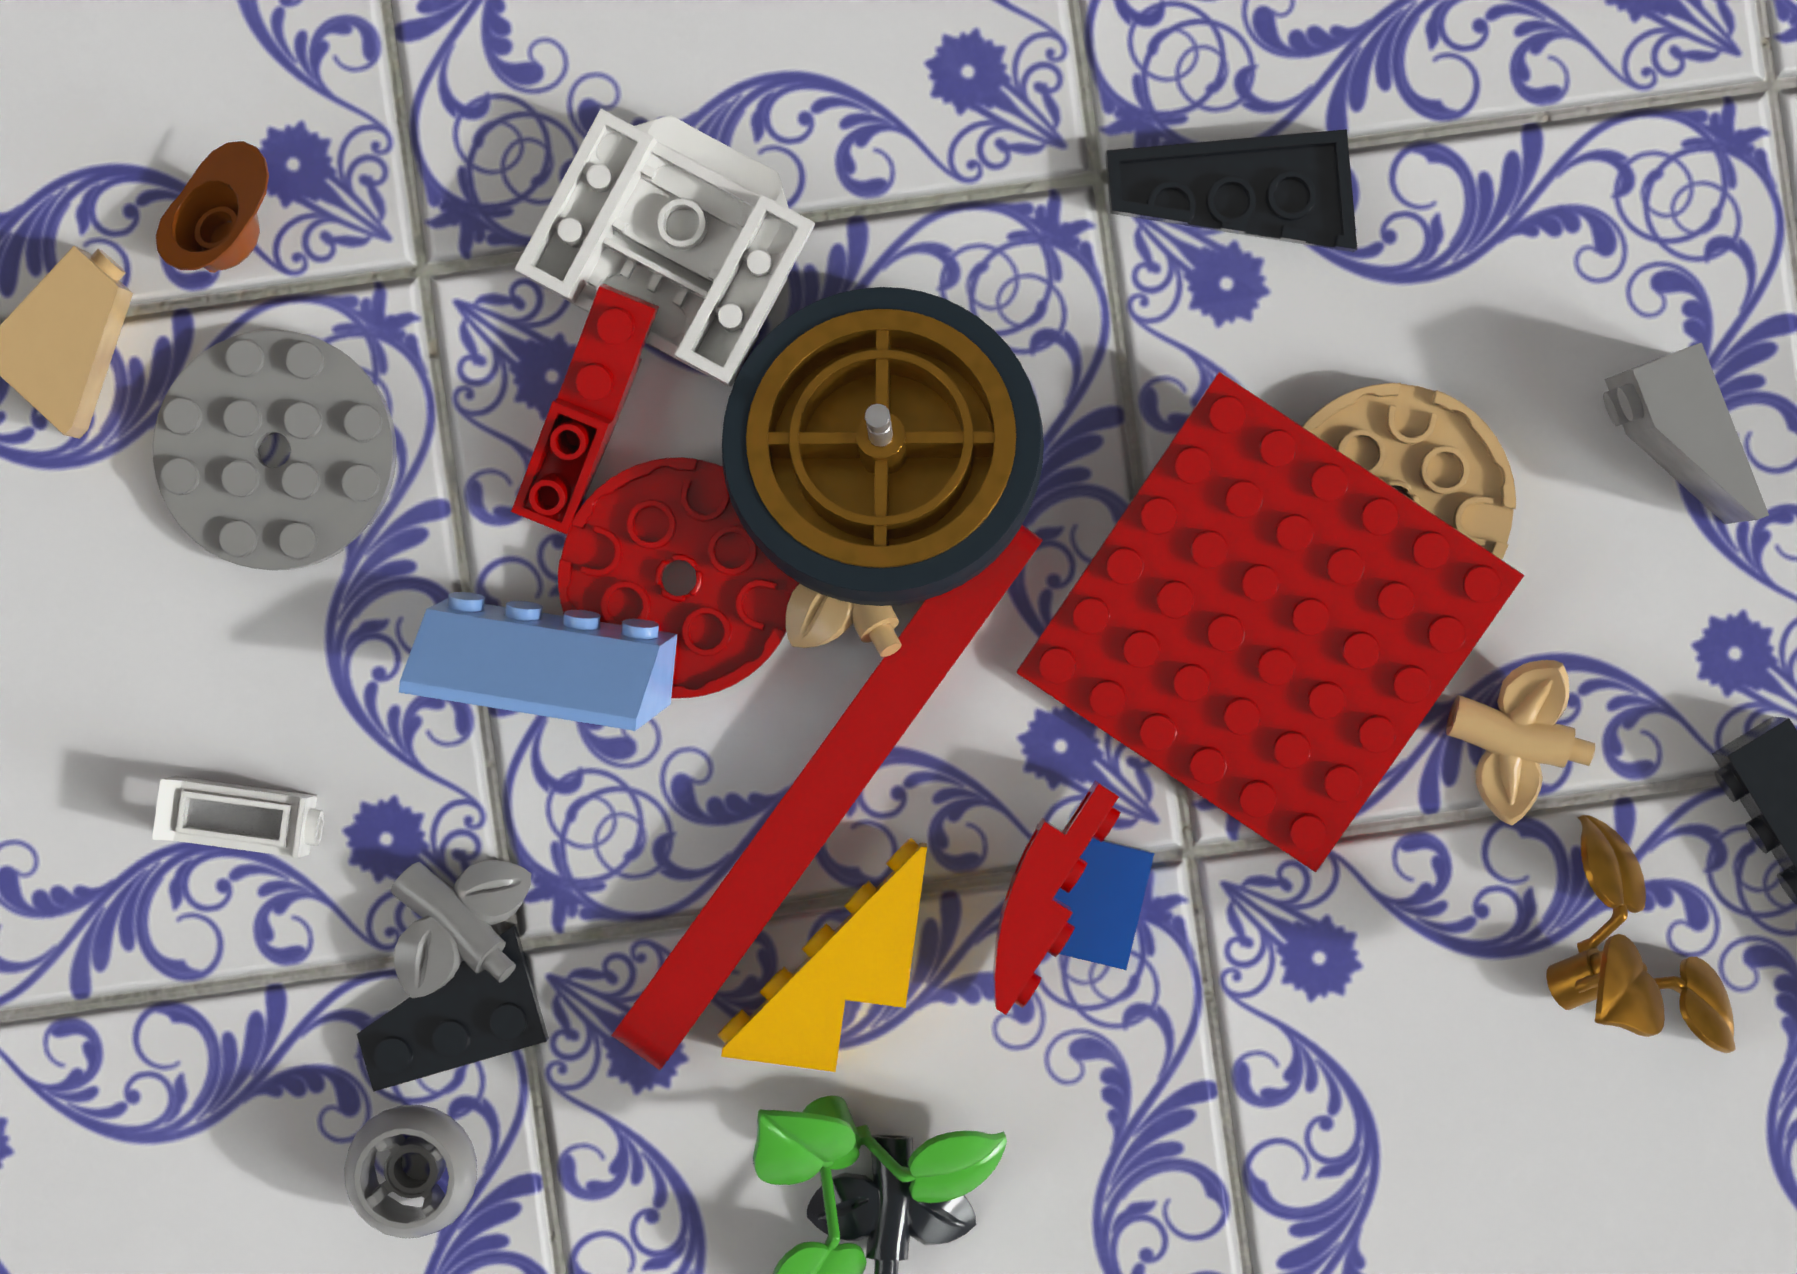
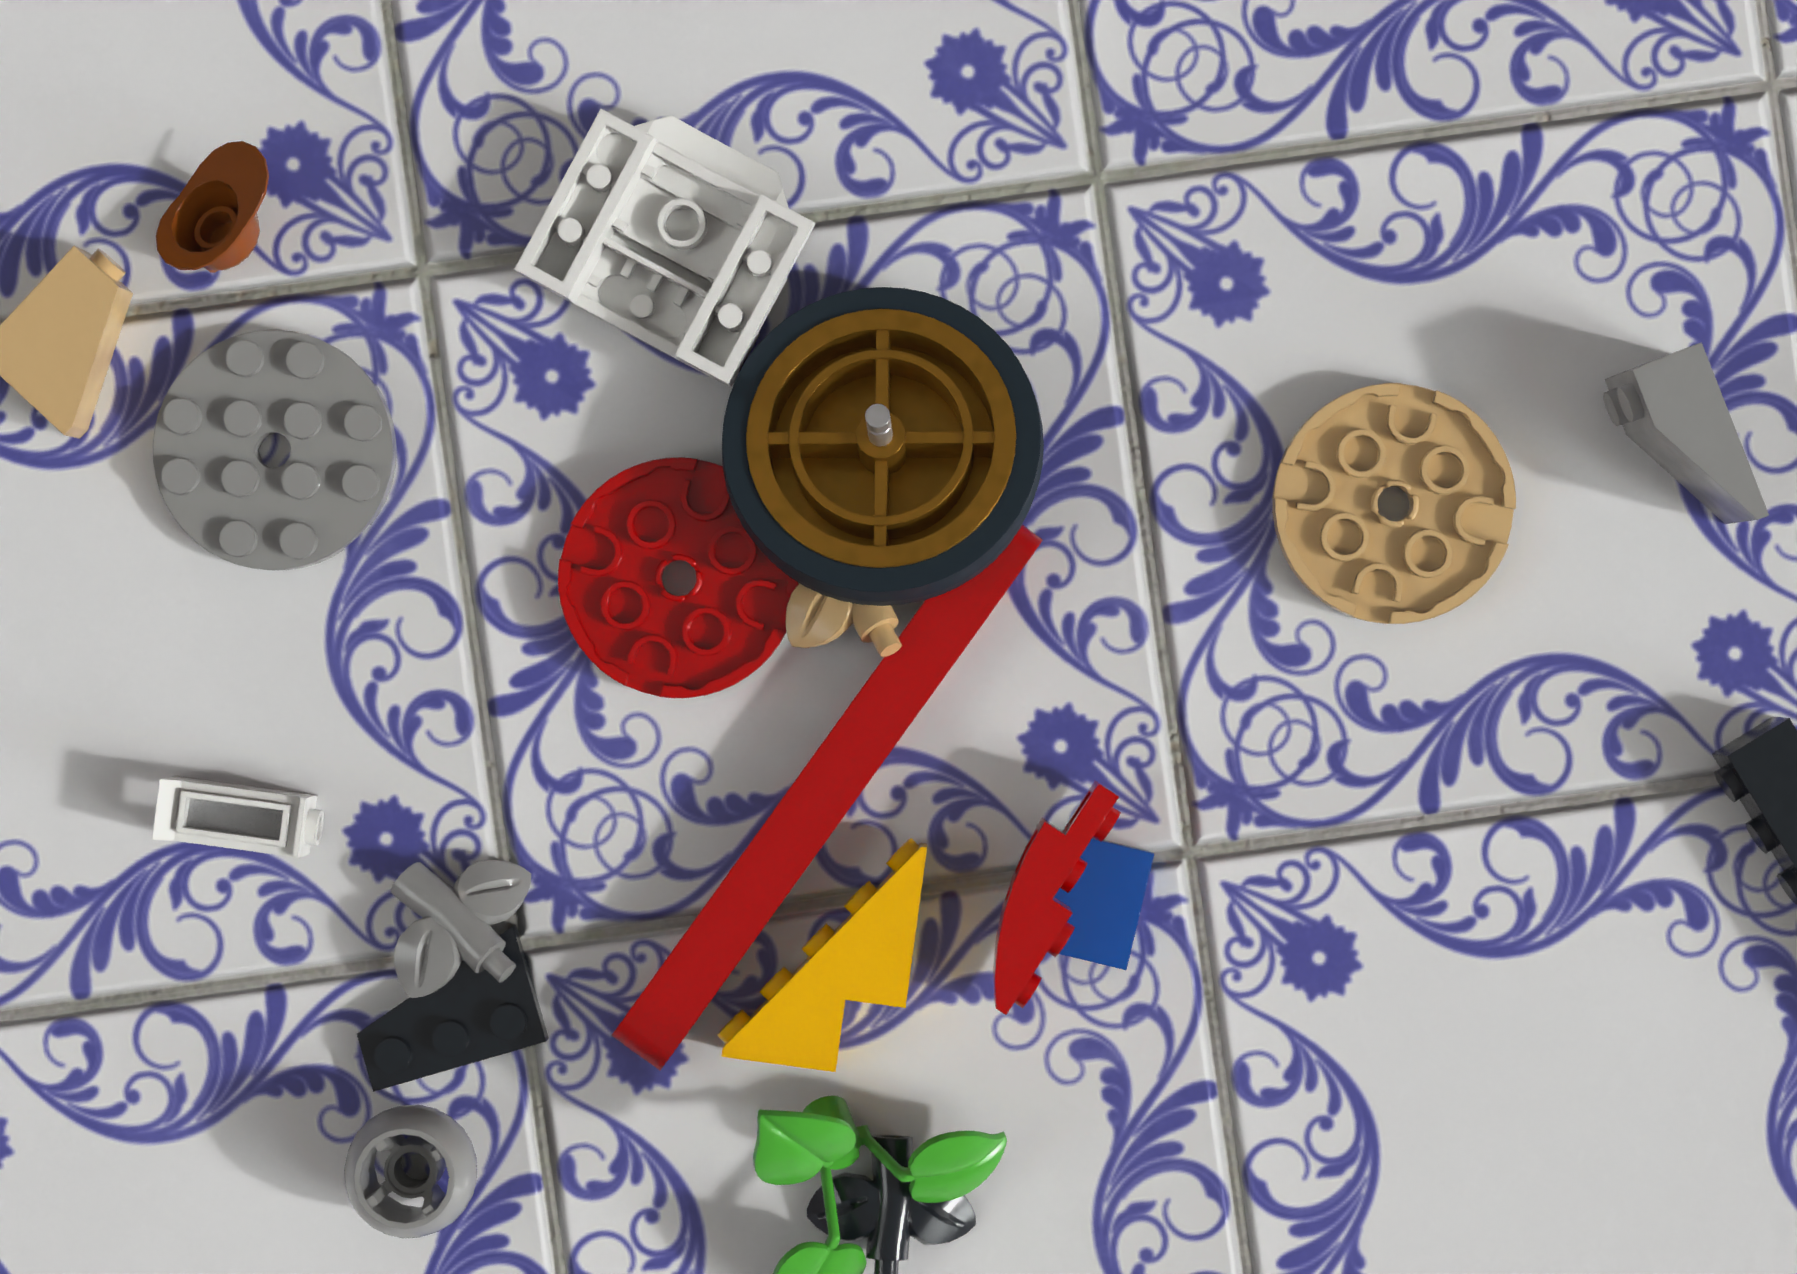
light blue slope [399,592,677,731] -> none
red slope [511,283,659,535] -> none
red plate [1016,371,1524,872] -> none
black wing [1105,129,1357,252] -> none
tan plant [1446,660,1595,826] -> none
pearl gold plant [1546,815,1736,1053] -> none

